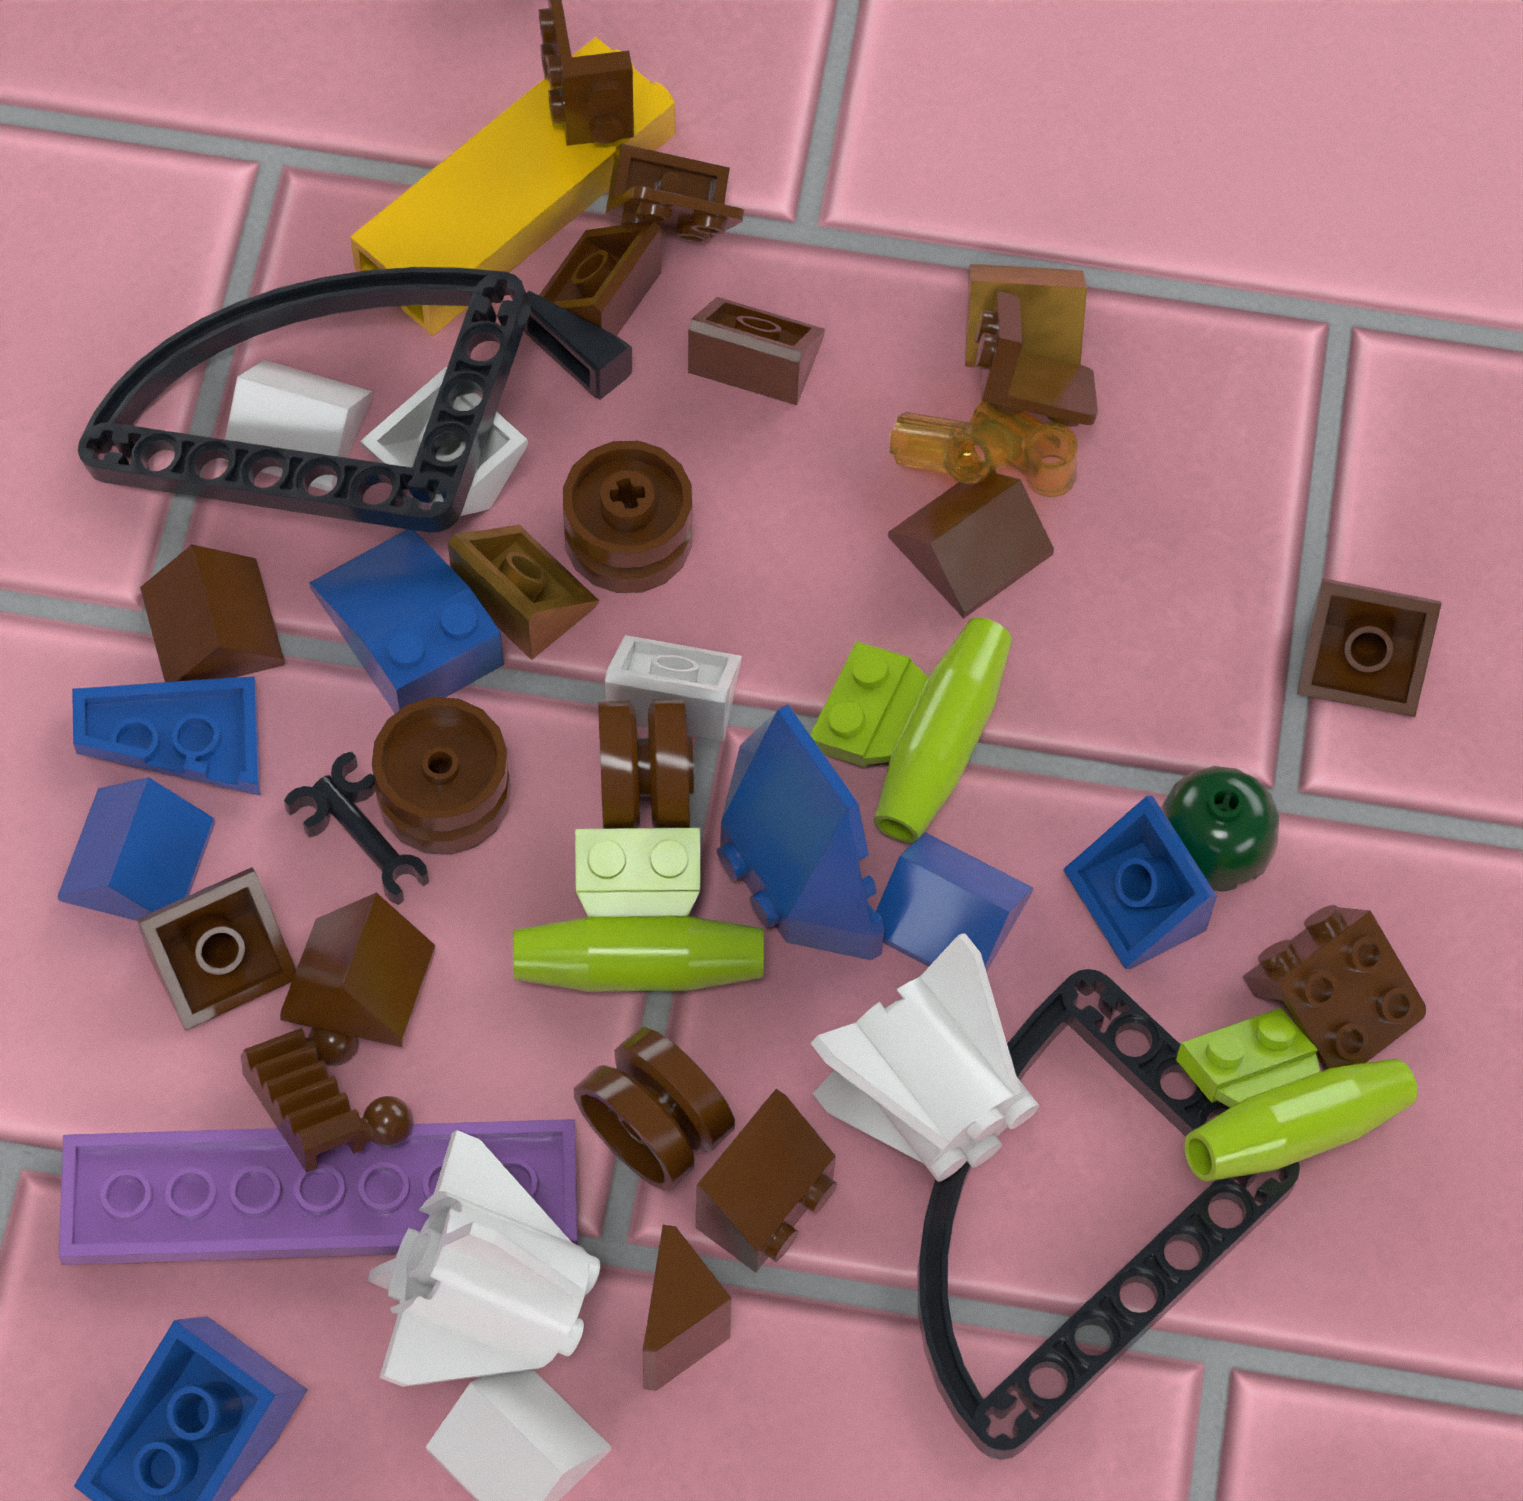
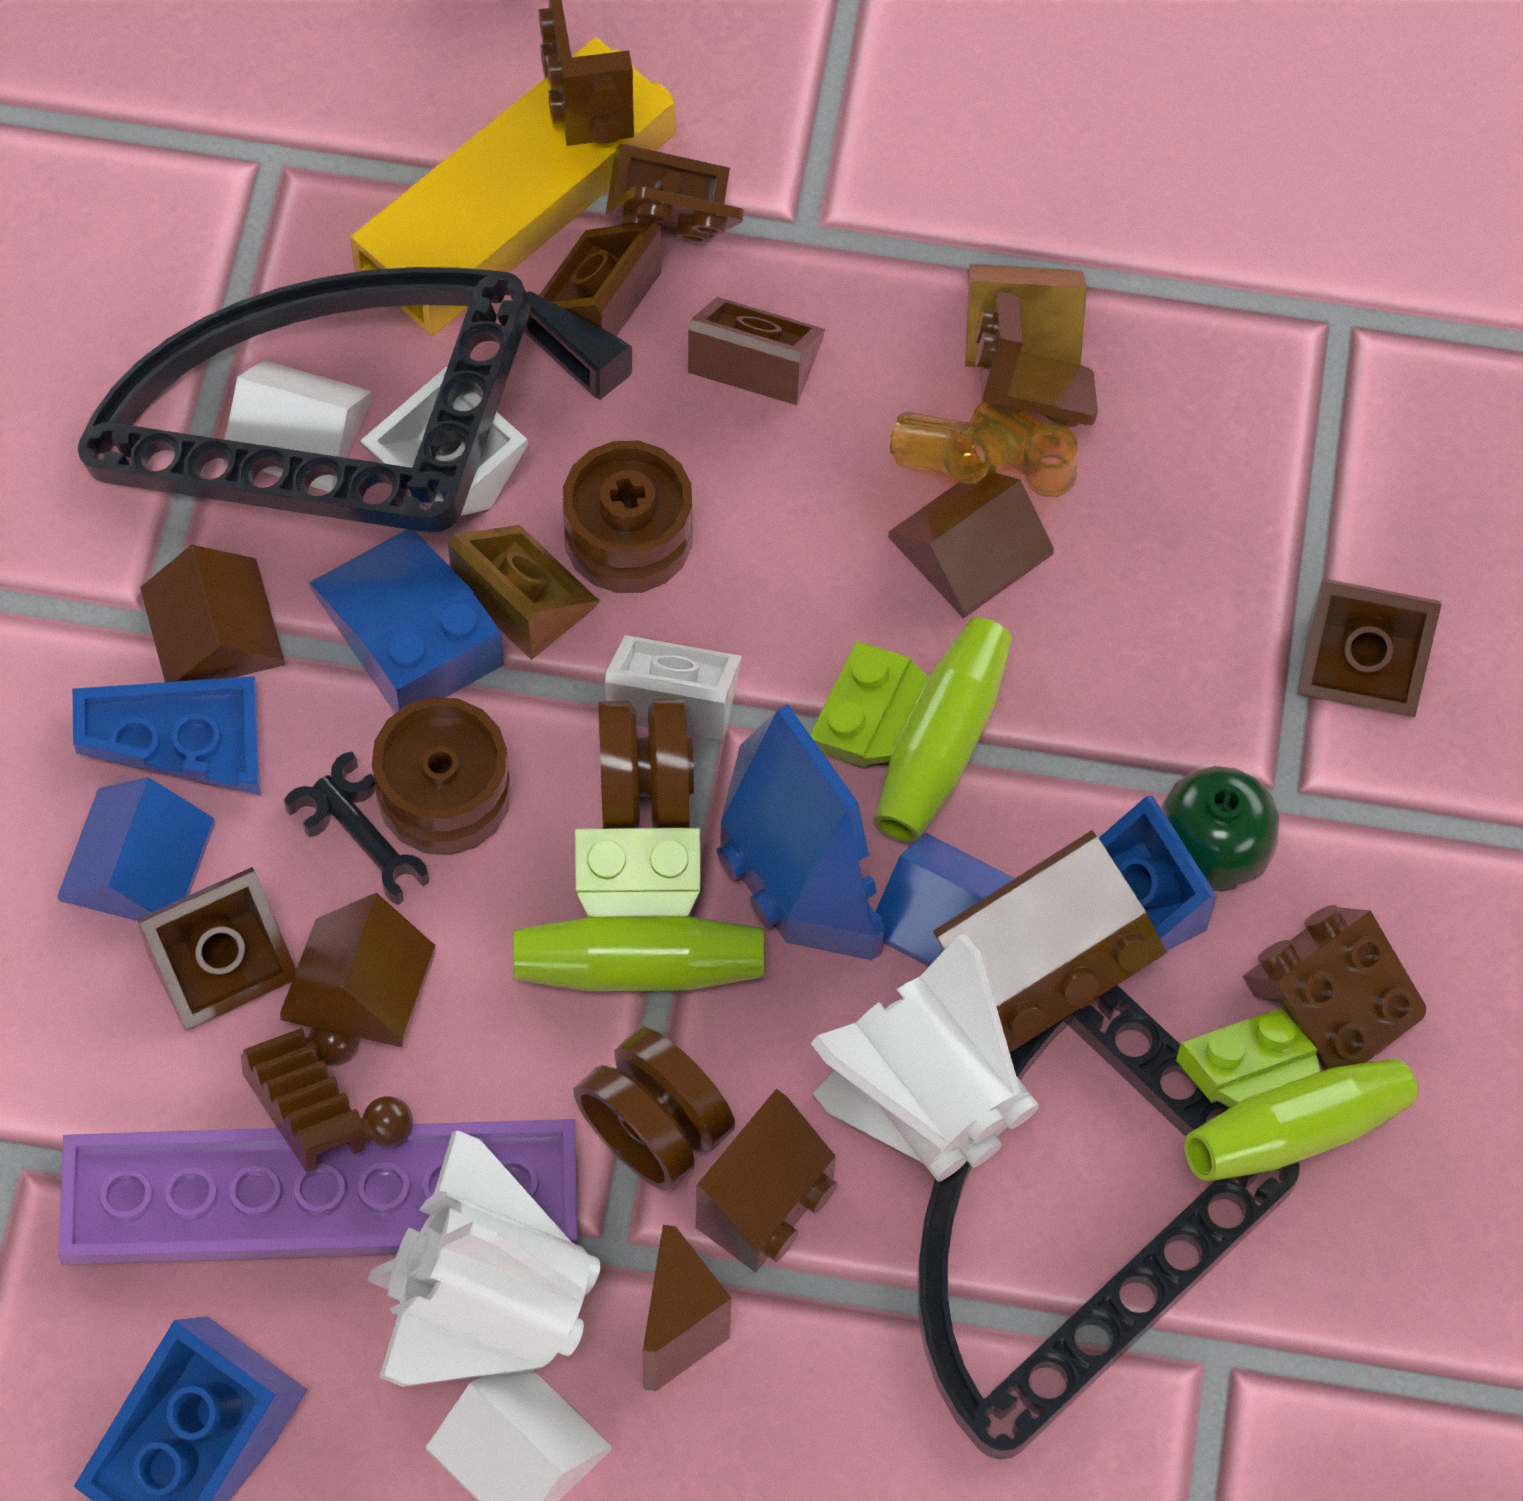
none -> slope [933,830,1167,1053]

